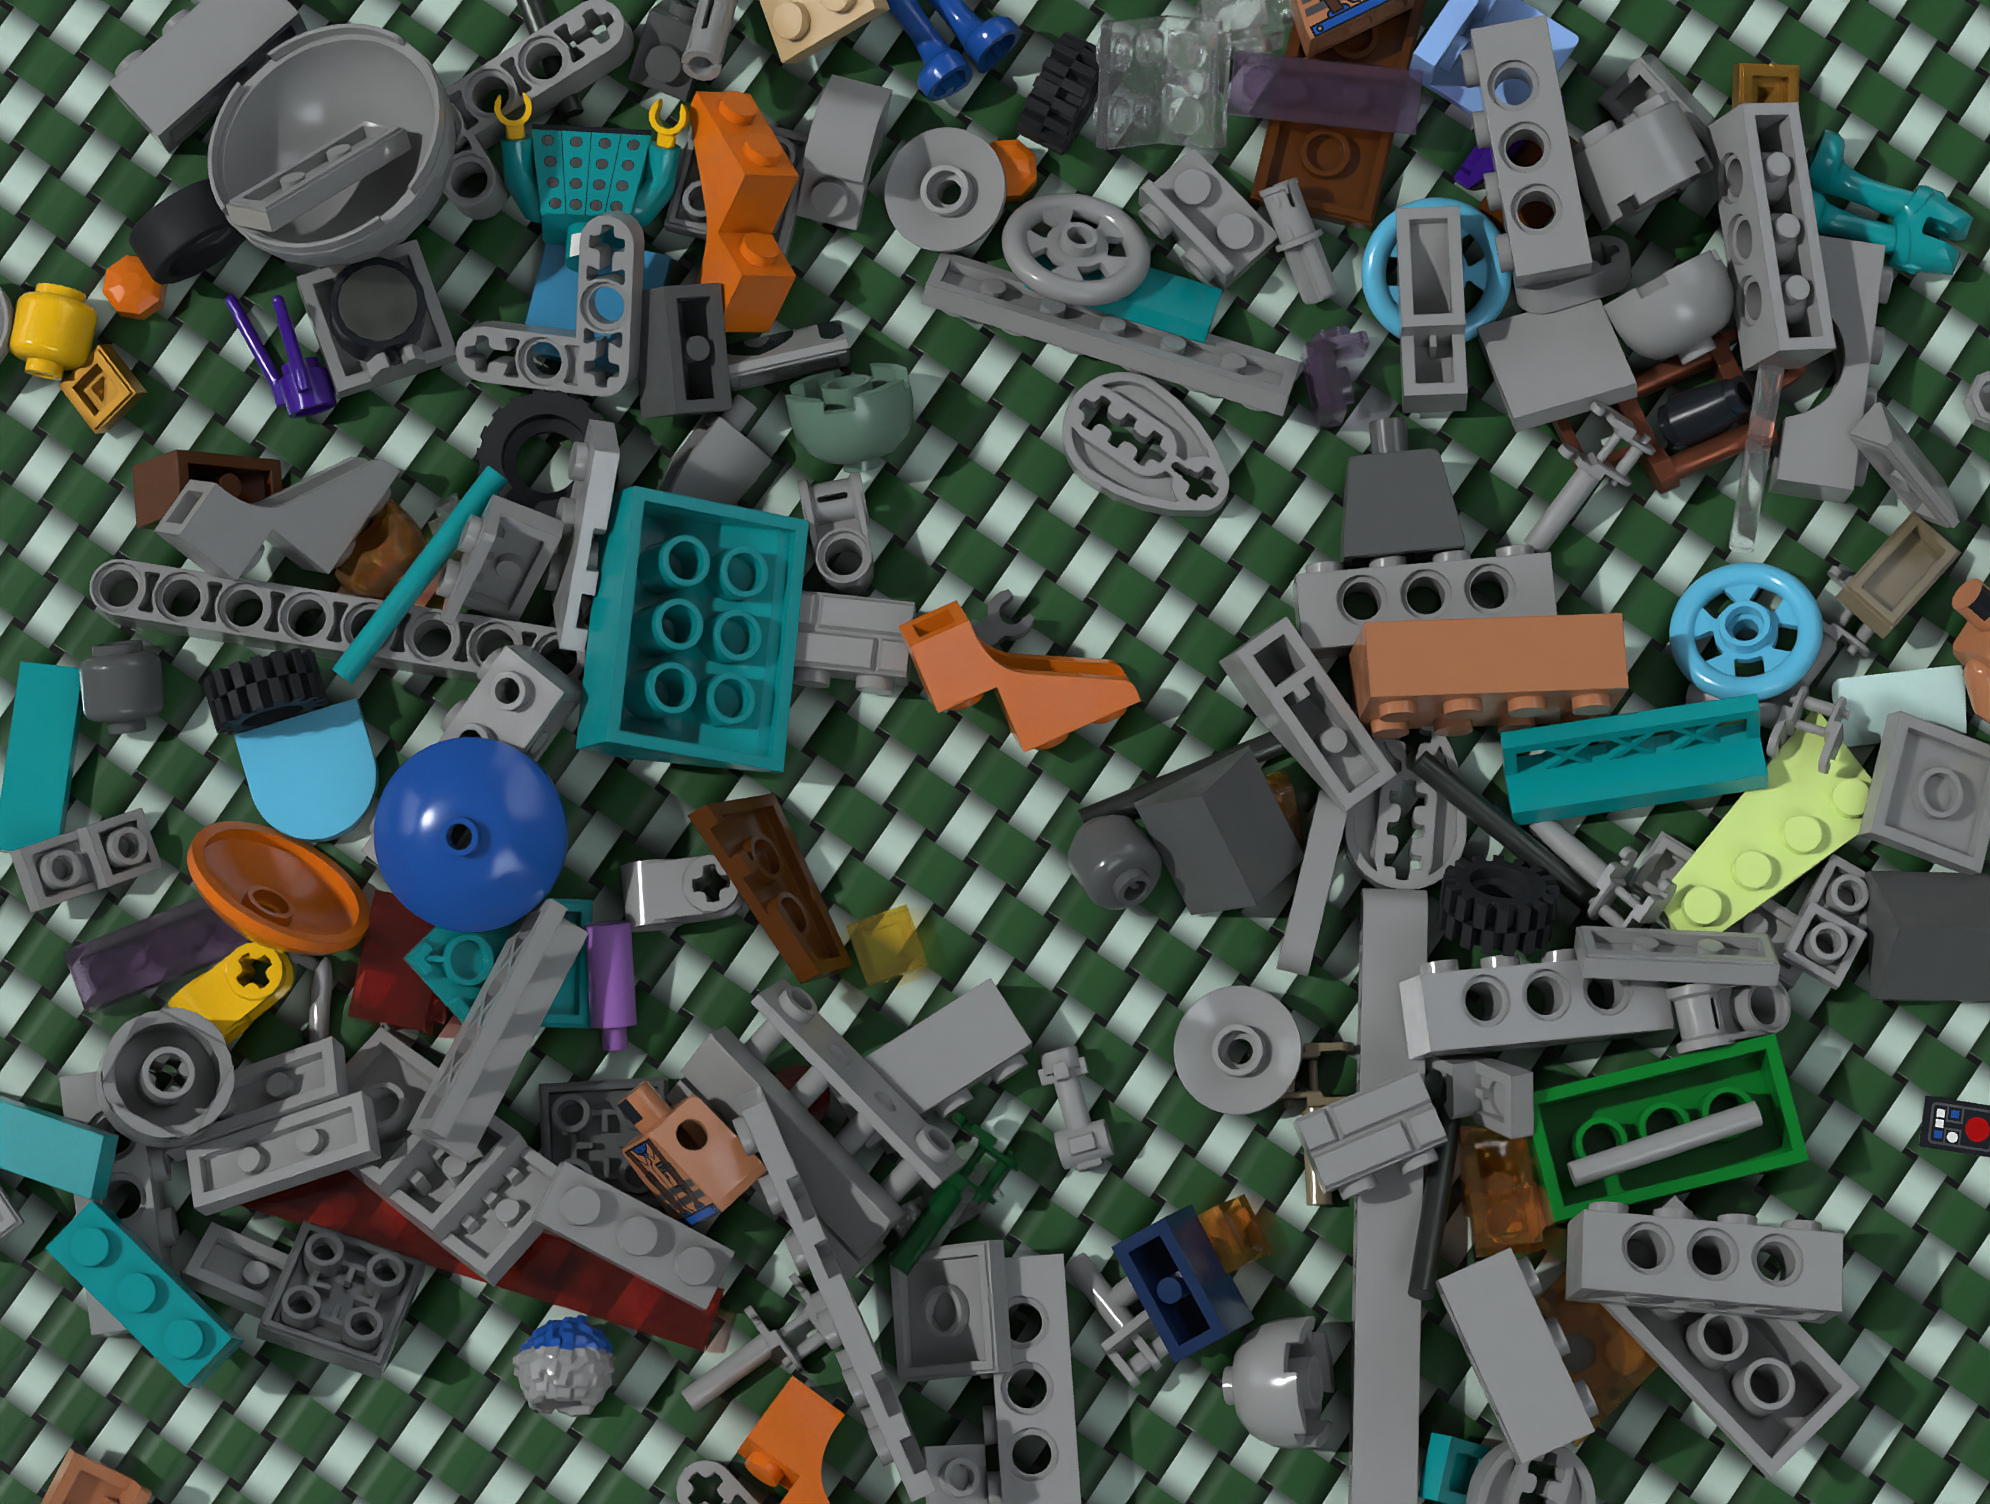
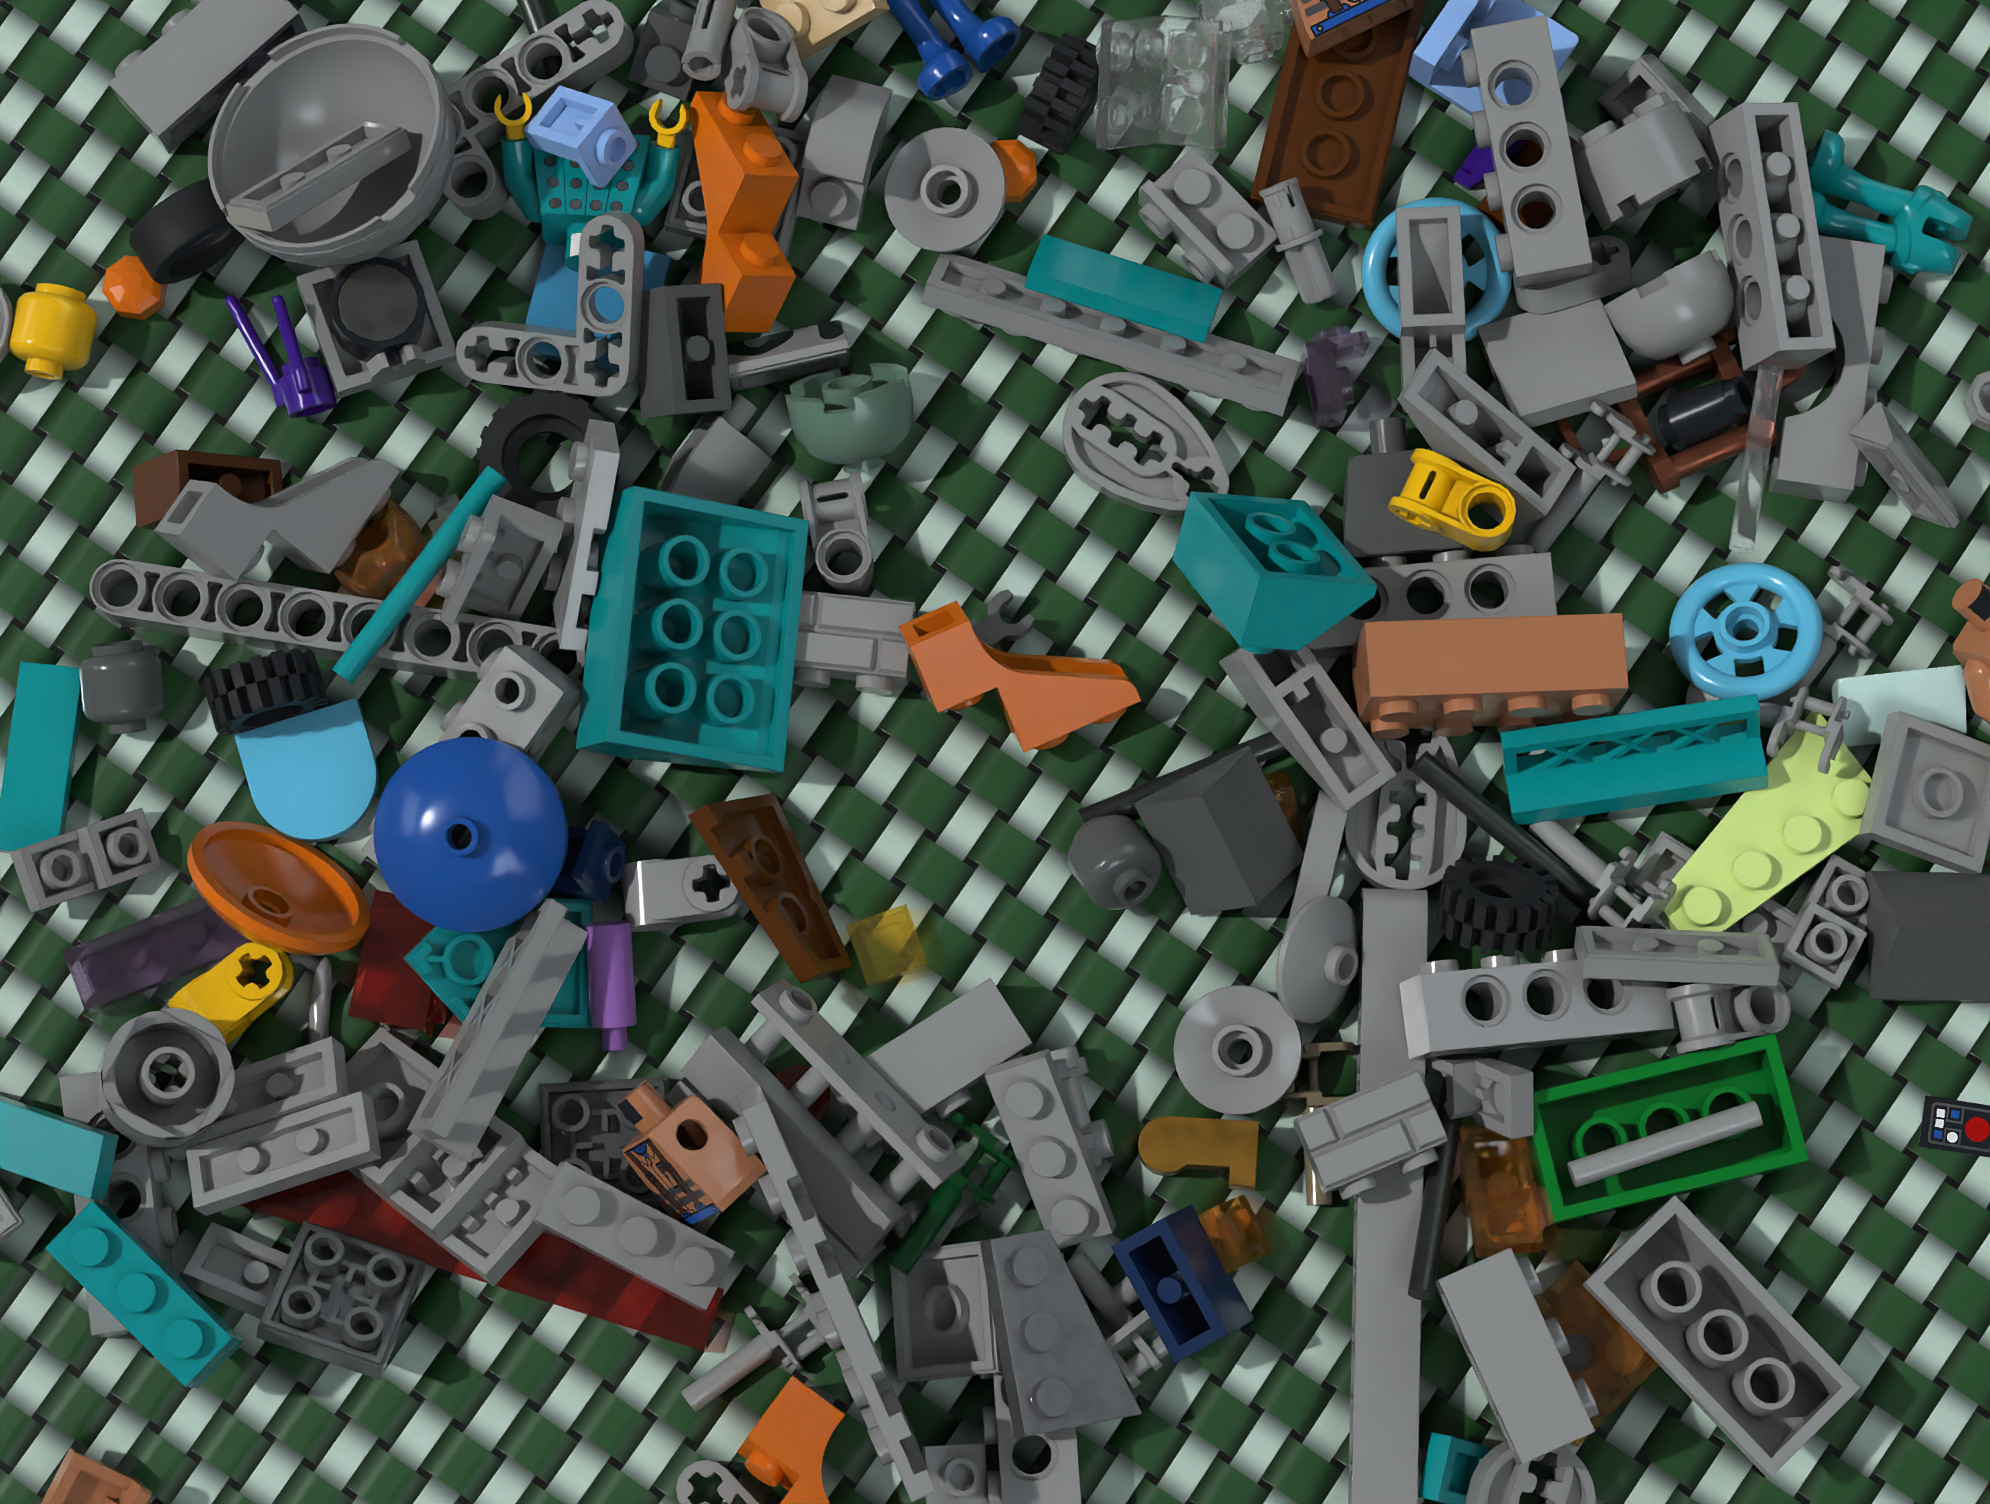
pearl gold tile [58,344,147,434] -> none
light grey piece [513,1315,615,1417] -> none
light grey plate [1002,193,1151,306] -> none
light grey cylinder [1222,1316,1335,1449] -> none
clear purple plate [1228,50,1423,135] -> none
light grey brick [1565,1201,1843,1324] -> none
pearl gold tile [1732,63,1800,109] -> none
dark tan tile [1835,511,1961,639] -> none
none -> light blue bracket [523,85,637,188]
none -> dark blue bracket [551,820,627,904]
none -> light grey piece [720,7,808,123]
none -> flat silver wing [980,1229,1142,1438]
none -> light grey plate [985,1049,1116,1249]
none -> pearl gold leg [1138,1116,1259,1191]
none -> teal slope [1172,491,1378,654]
none -> light grey dish [1276,895,1360,1024]
none -> yellow piece [1387,448,1516,552]
none -> light grey slope [1397,348,1577,530]

